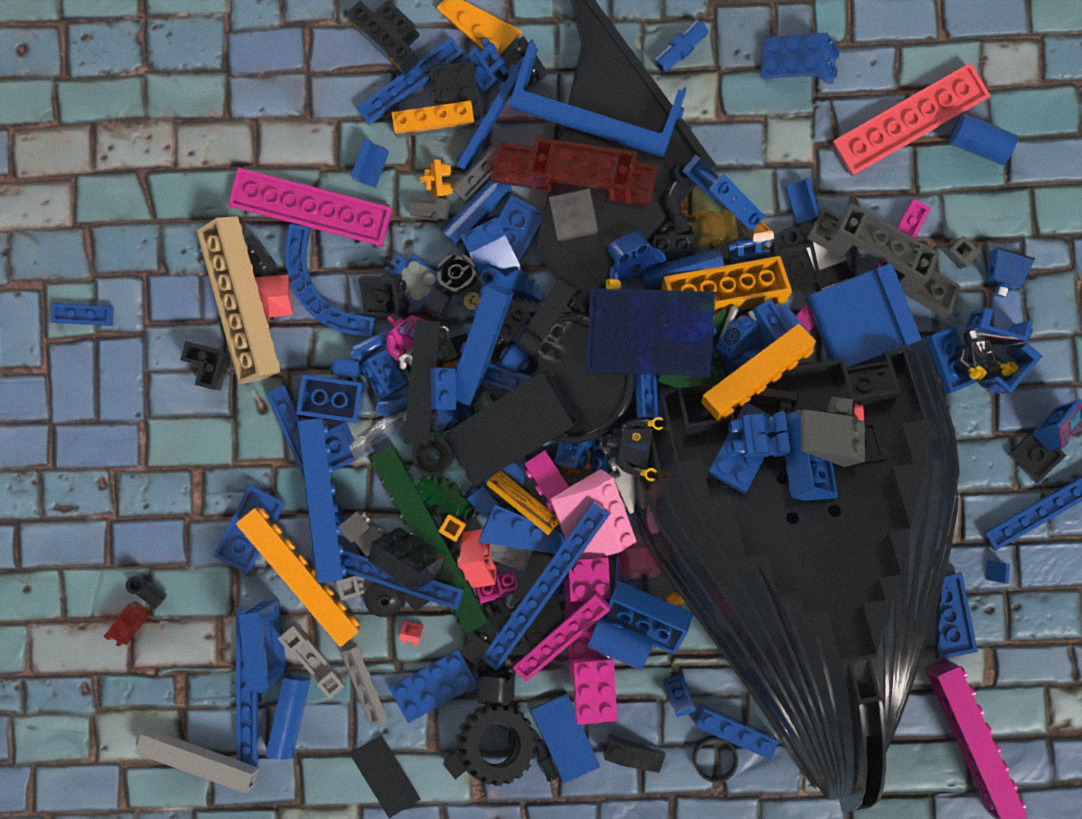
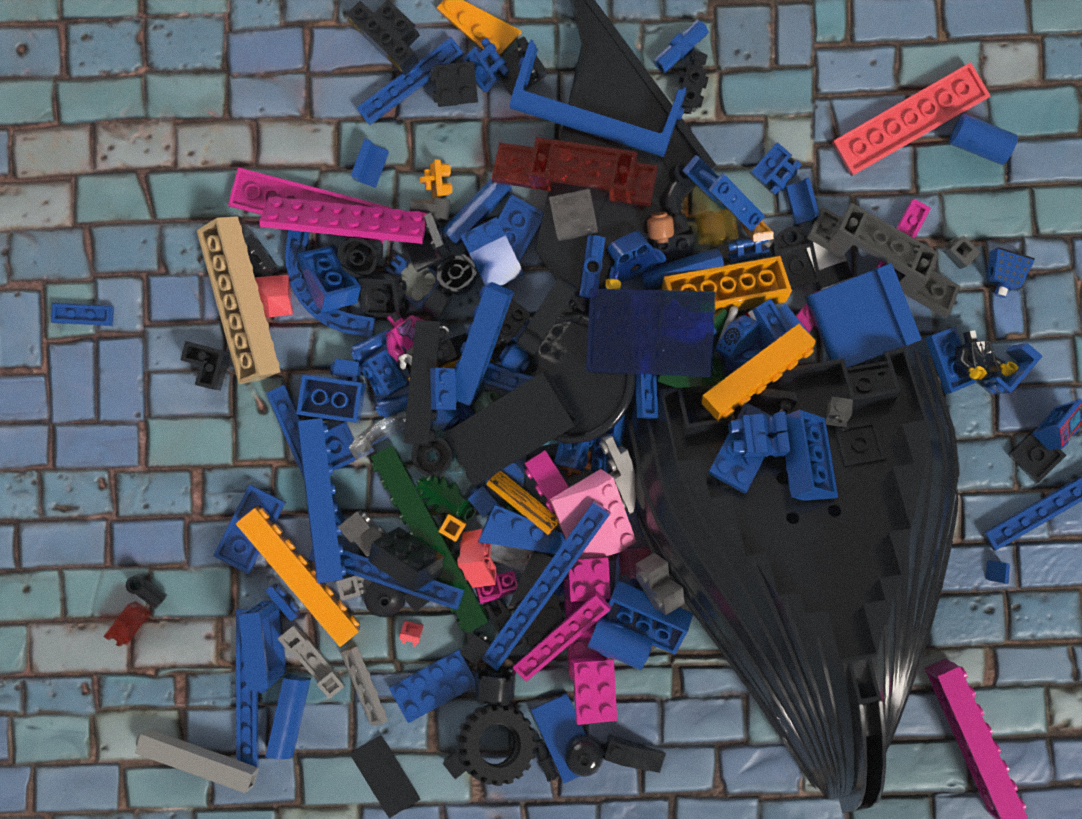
light orange piece [392,101,475,138] -> none
dark grey plate [451,144,507,202] -> none
blue plate [457,60,520,172] -> none
light yellow tile [463,291,481,312] -> none
blue plant [480,267,544,303] -> none
black torso [602,417,663,481] -> none
blue slope [663,674,696,718] -> none
blue brick [693,703,779,760] -> none
black tyre [693,735,738,783] -> none
blue bracket [761,32,839,84] -> none
dark grey slope [801,410,865,467] -> none
coral plate [851,403,864,421] -> none
blue wing [936,572,978,660] -> none
blue panel [965,308,1033,344] -> none
none -> dark pink plate [259,197,428,244]
none -> blue plate [265,583,301,621]
none -> blue slope [297,245,361,312]
none -> black brick [338,236,383,277]
none -> black bracket [405,213,452,272]
none -> black cylinder [564,734,604,777]
none -> blue piece [579,235,605,299]
none -> flat silver brick [635,553,685,615]
none -> nougat head [647,212,674,243]
none -> black brick [674,51,709,114]
none -> blue plate [750,142,801,195]

